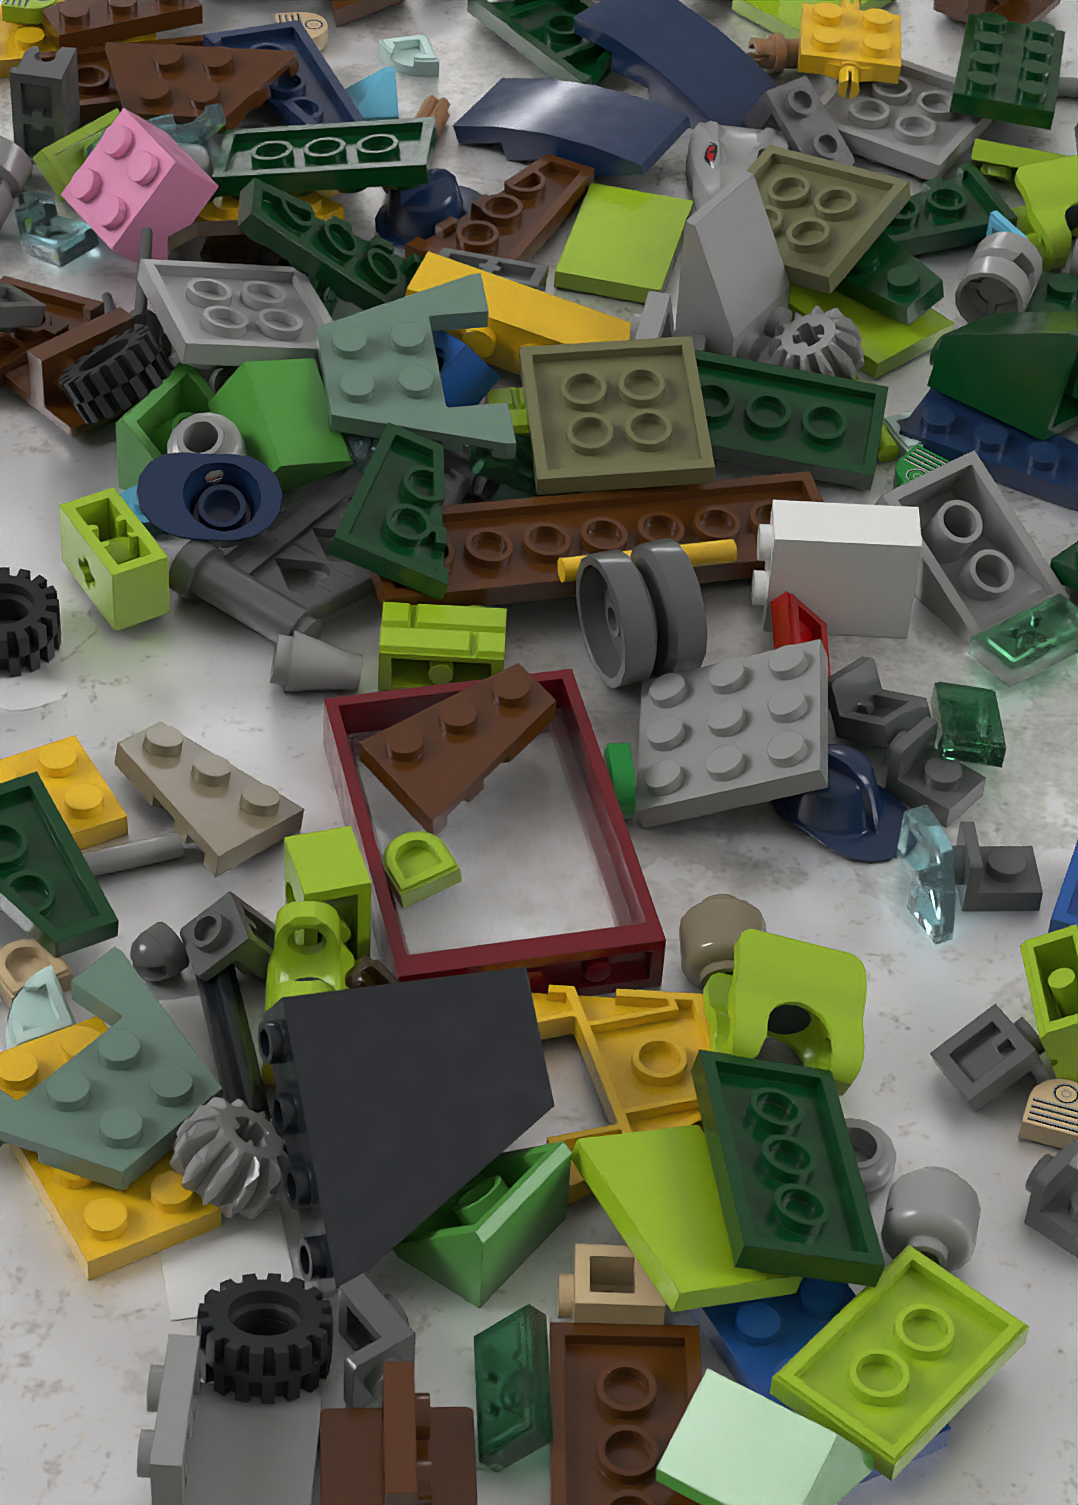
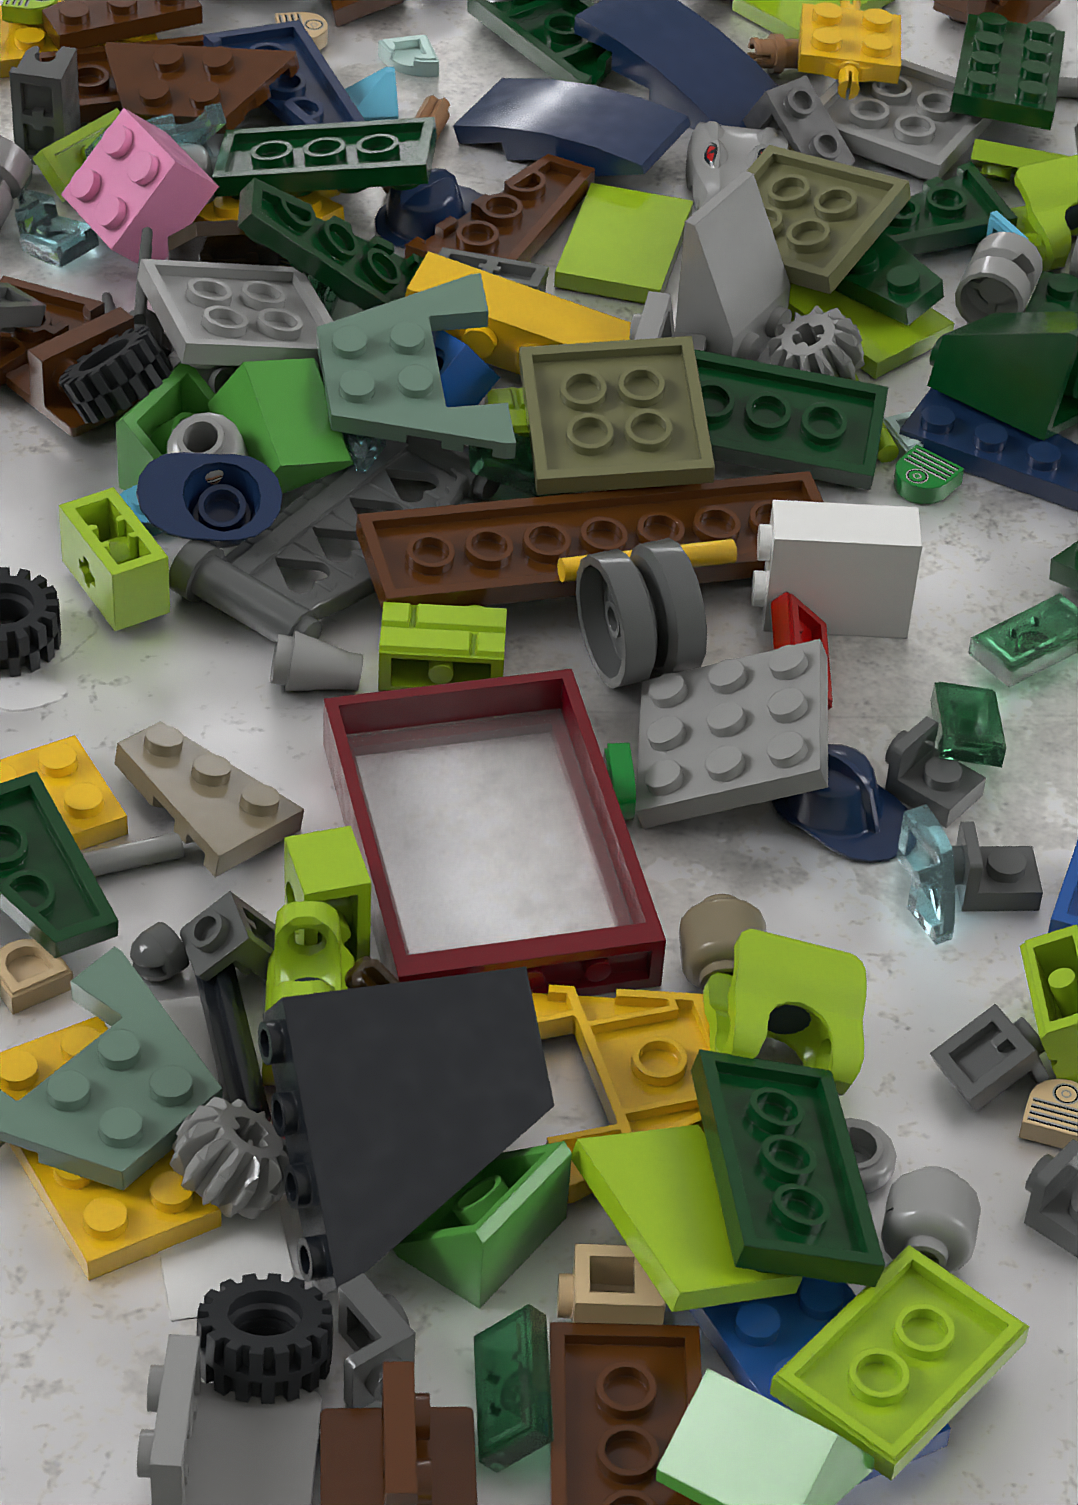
light aqua tile [5,965,76,1049] -> none
dark green wing [328,422,449,601] -> none
reddish brown wing [359,663,556,836] -> none
lime tile [382,831,462,909] -> none
dark grey bracket [828,656,932,749] -> none
light grey slope [874,450,1070,649] -> none

